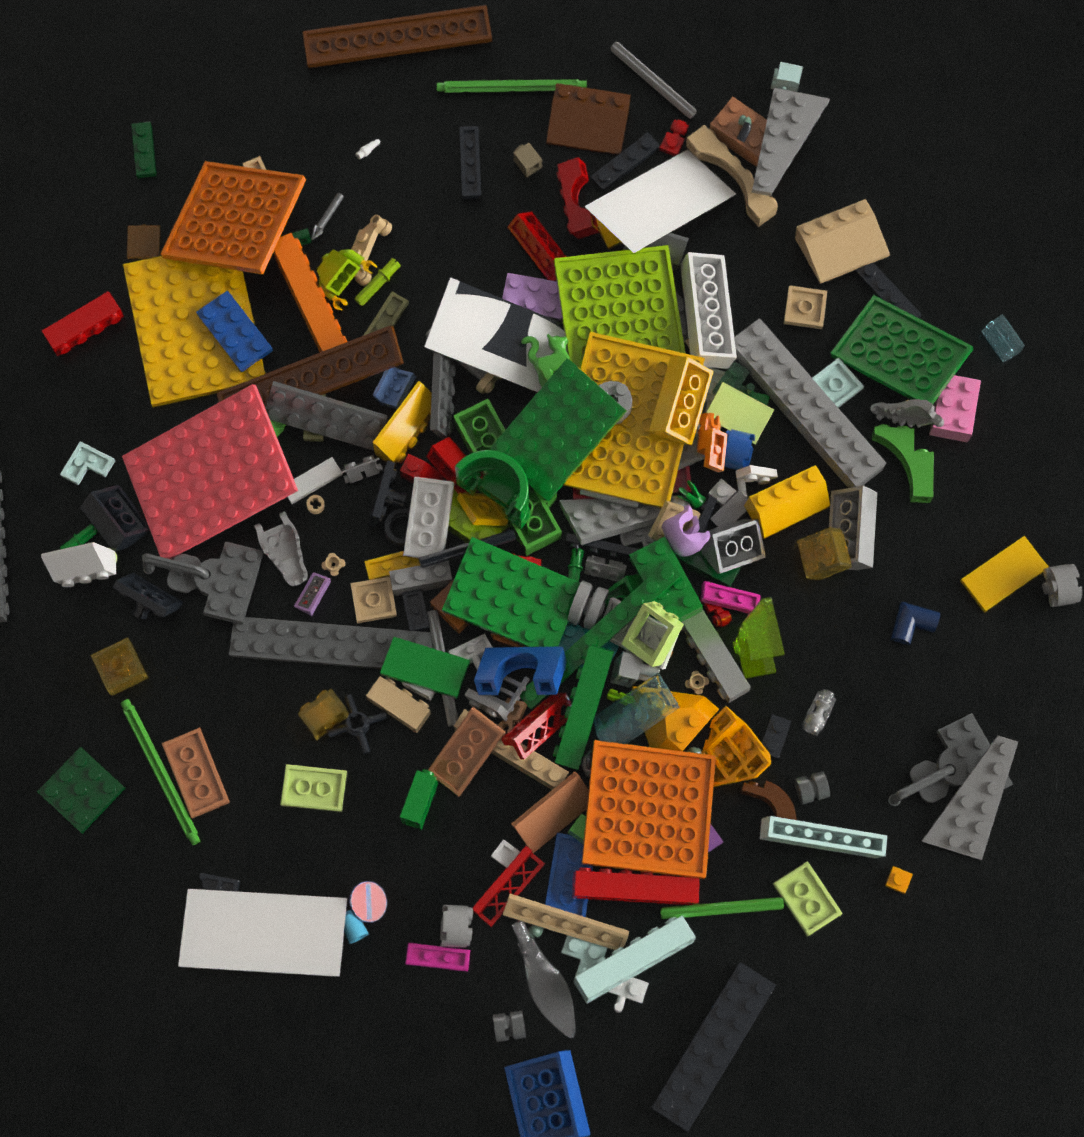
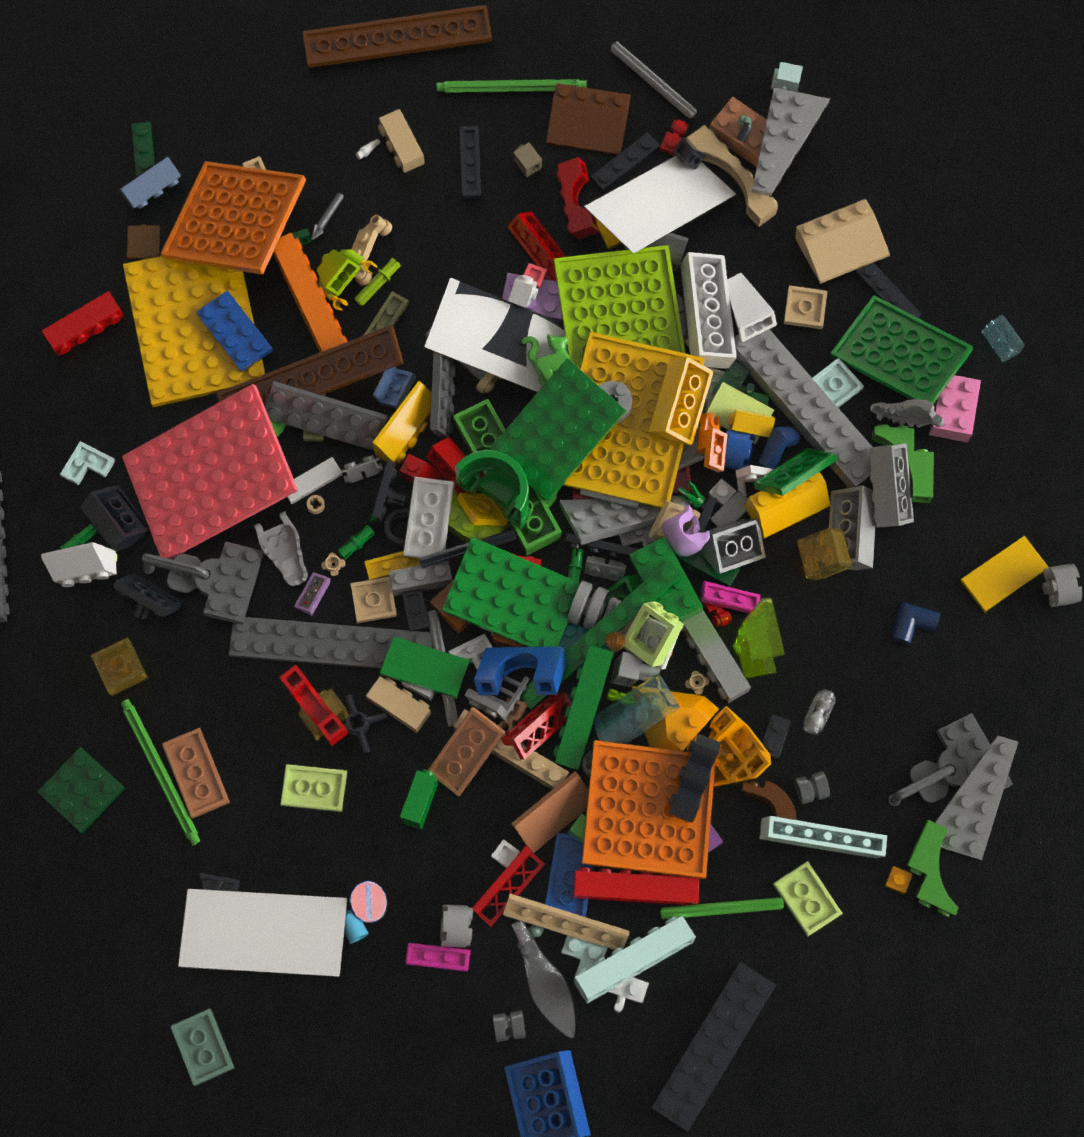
none -> sand blue brick [119,157,181,209]
none -> sand green plate [171,1009,234,1086]
none -> red arch [279,665,348,746]
none -> green pin [337,525,375,560]
none -> tan brick [378,109,424,173]
none -> white brick [508,275,538,308]
none -> coral plate [524,263,547,289]
none -> clear orange plate [606,631,625,652]
none -> black brick [668,733,720,823]
none -> black bracket [672,137,706,170]
none -> white slope [727,273,777,342]
none -> yellow brick [728,408,775,437]
none -> green tile [754,448,837,496]
none -> dark blue brick [759,426,801,469]
none -> light grey slope [868,443,914,527]
none -> bright green arch [907,820,959,917]

